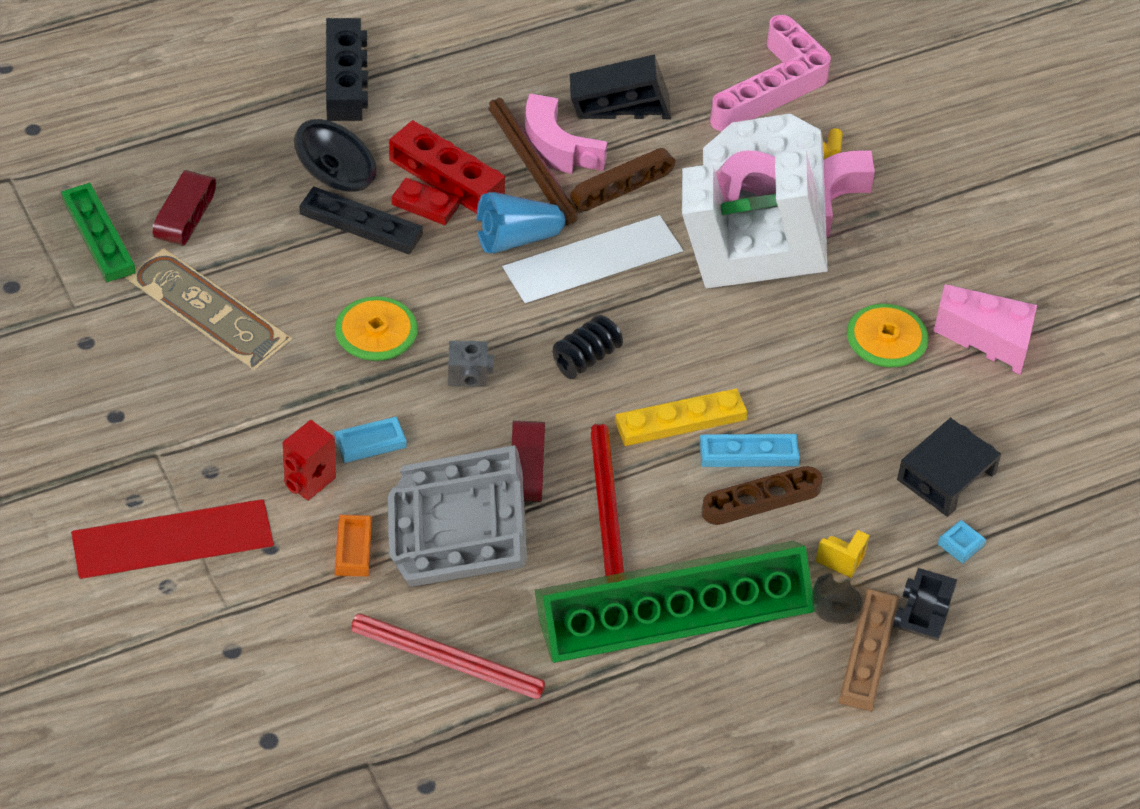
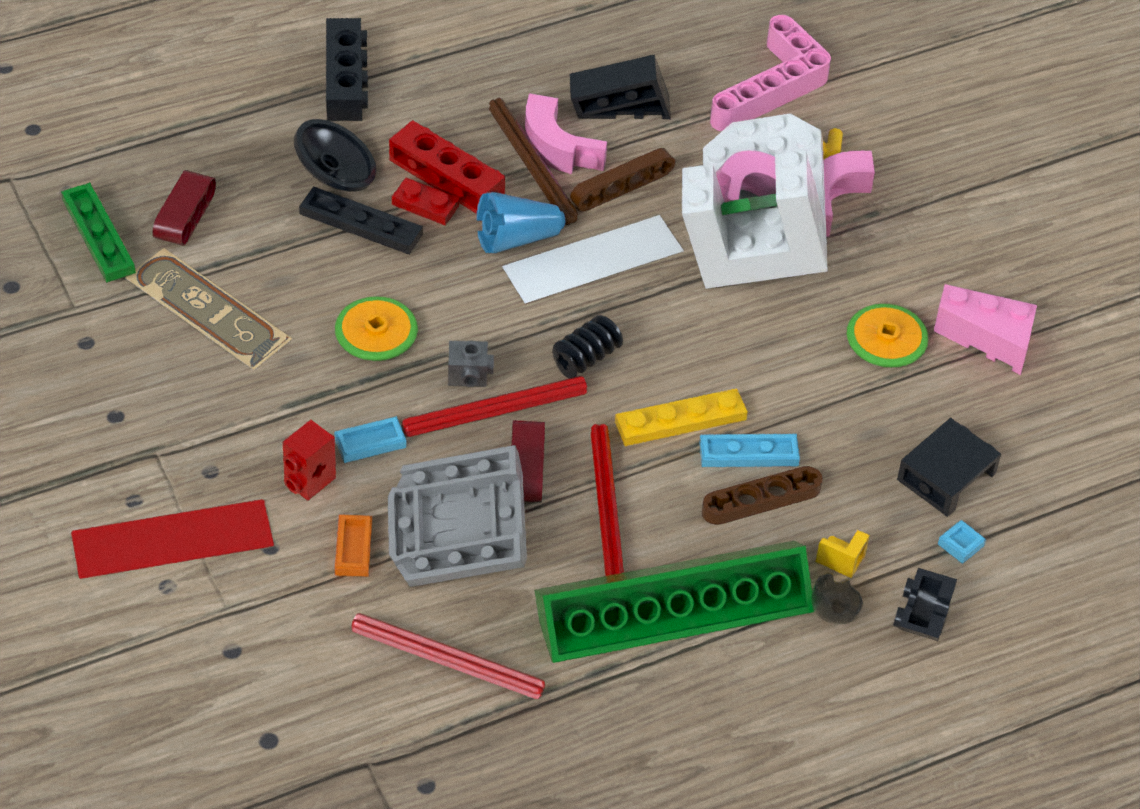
medium nougat tile [838,588,899,712] -> none
none -> red axle [402,376,587,437]

